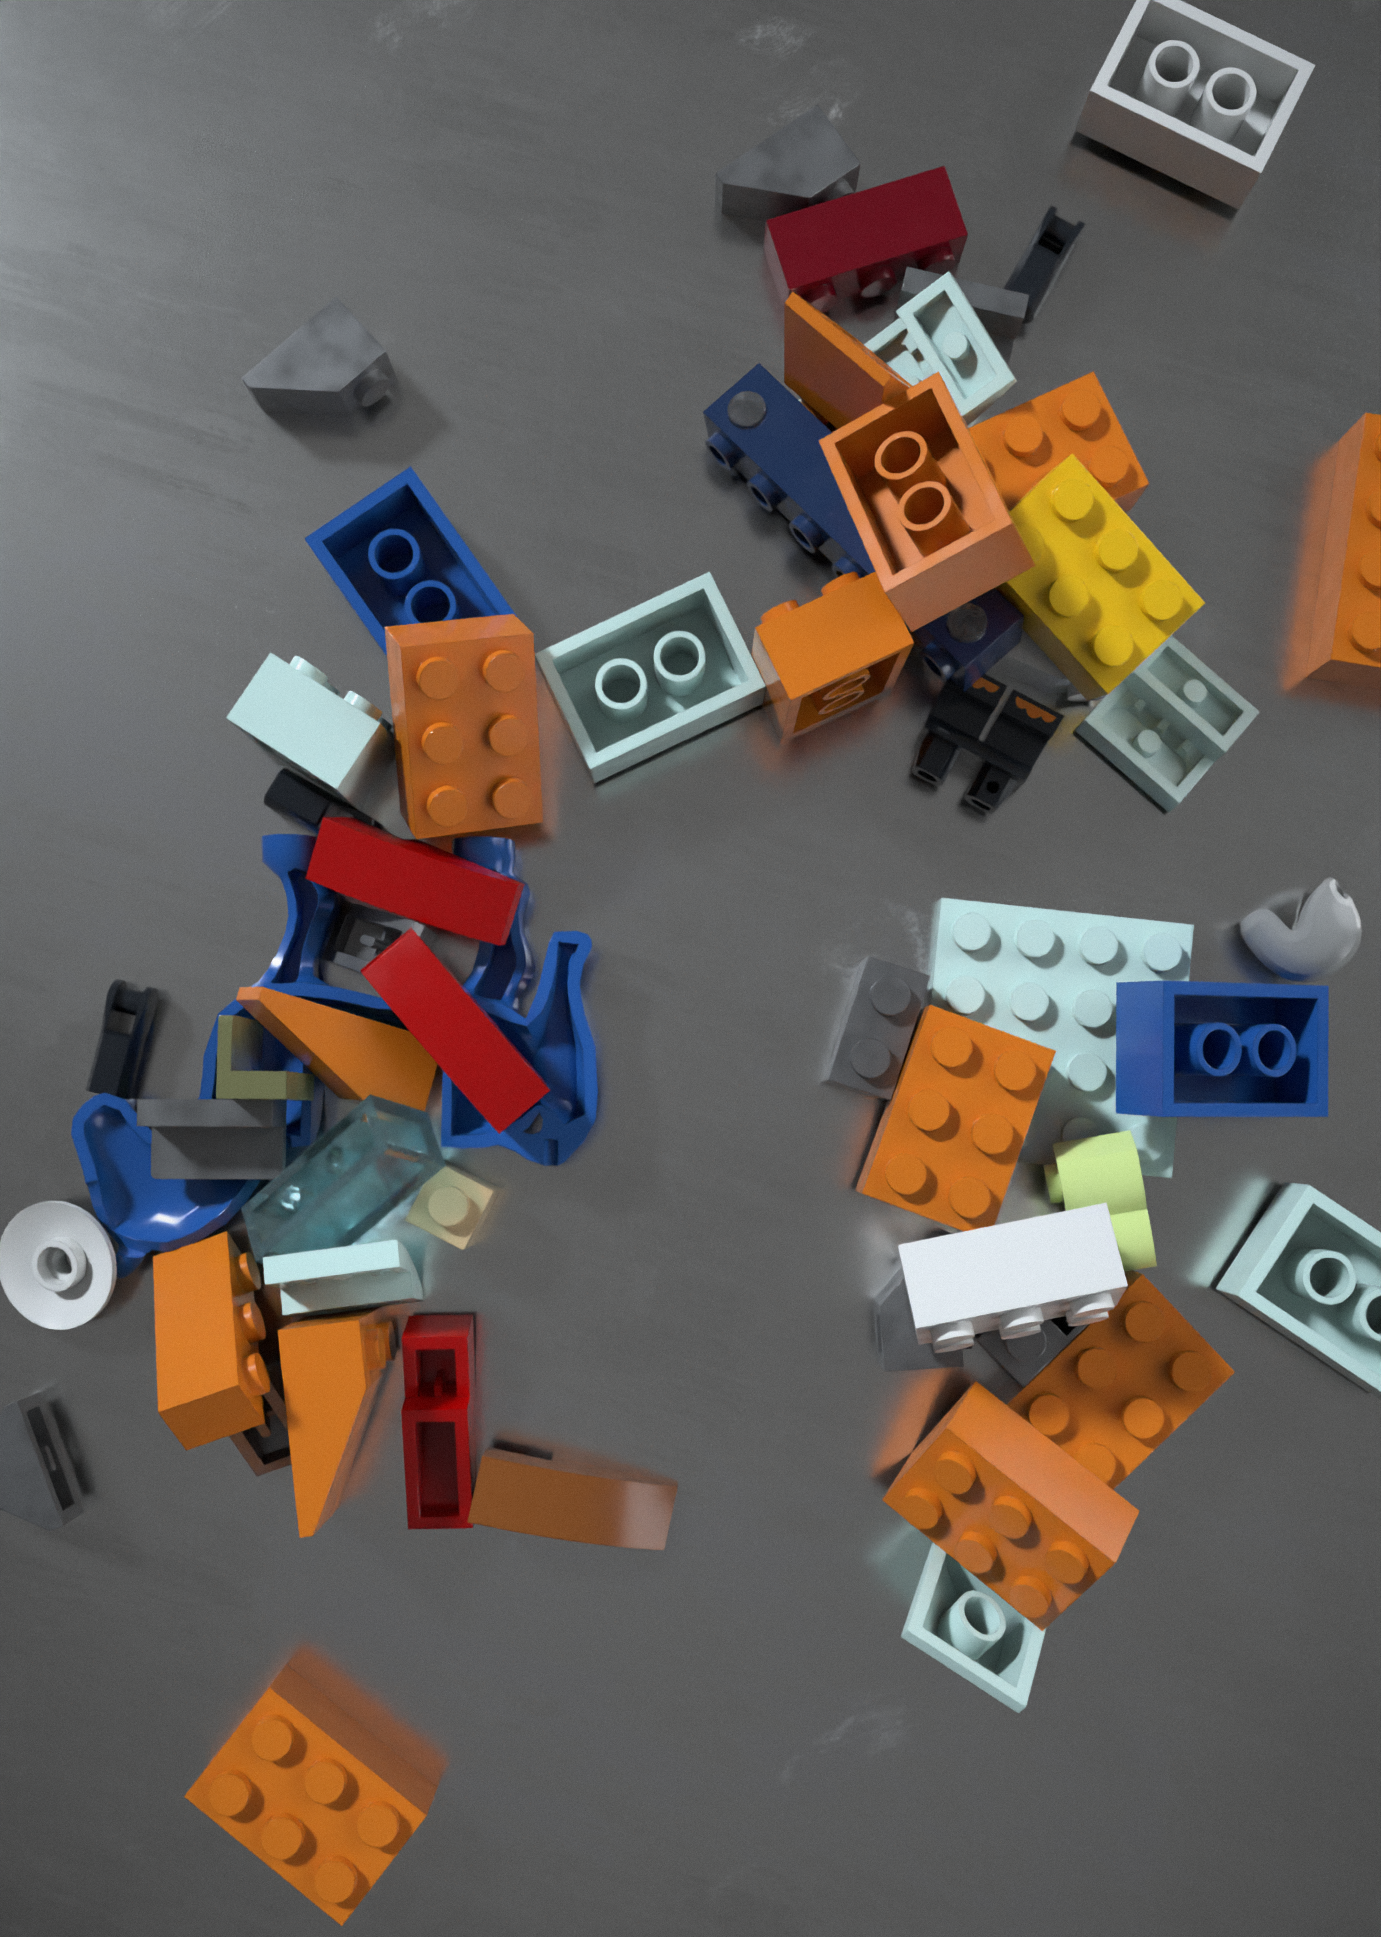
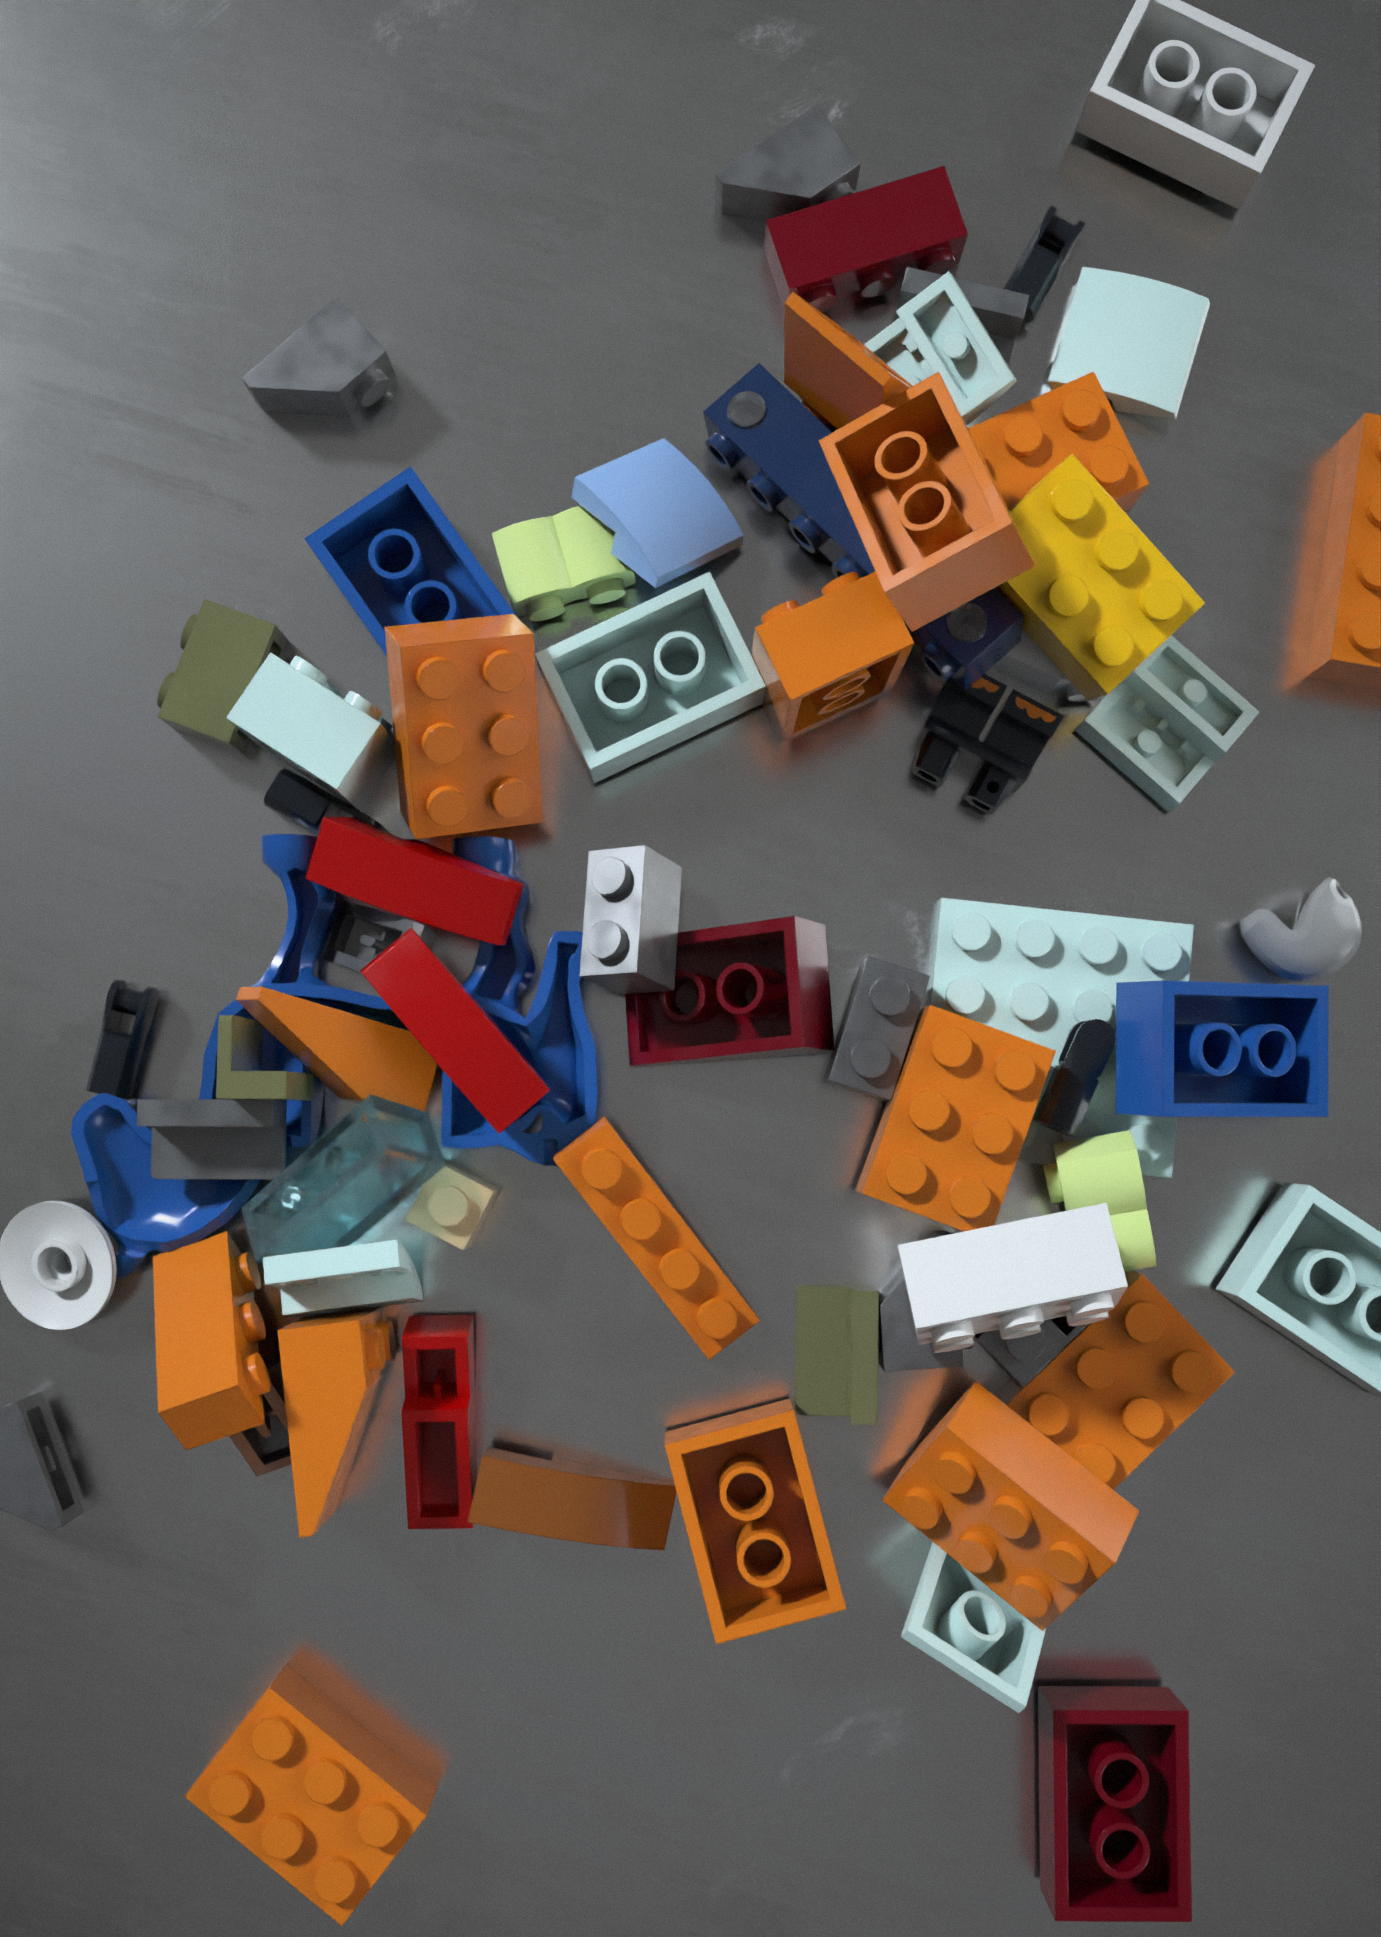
none -> olive brick [157,599,289,755]
none -> yellowish green brick [492,505,636,621]
none -> orange plate [553,1116,760,1360]
none -> light blue slope [571,438,744,588]
none -> flat silver brick [579,845,682,994]
none -> dark red slope [625,916,835,1067]
none -> orange brick [665,1399,846,1644]
none -> olive panel [795,1285,879,1425]
none -> black bar [1033,1019,1116,1137]
none -> dark red brick [1038,1686,1192,1922]
none -> light aqua slope [1048,267,1210,419]

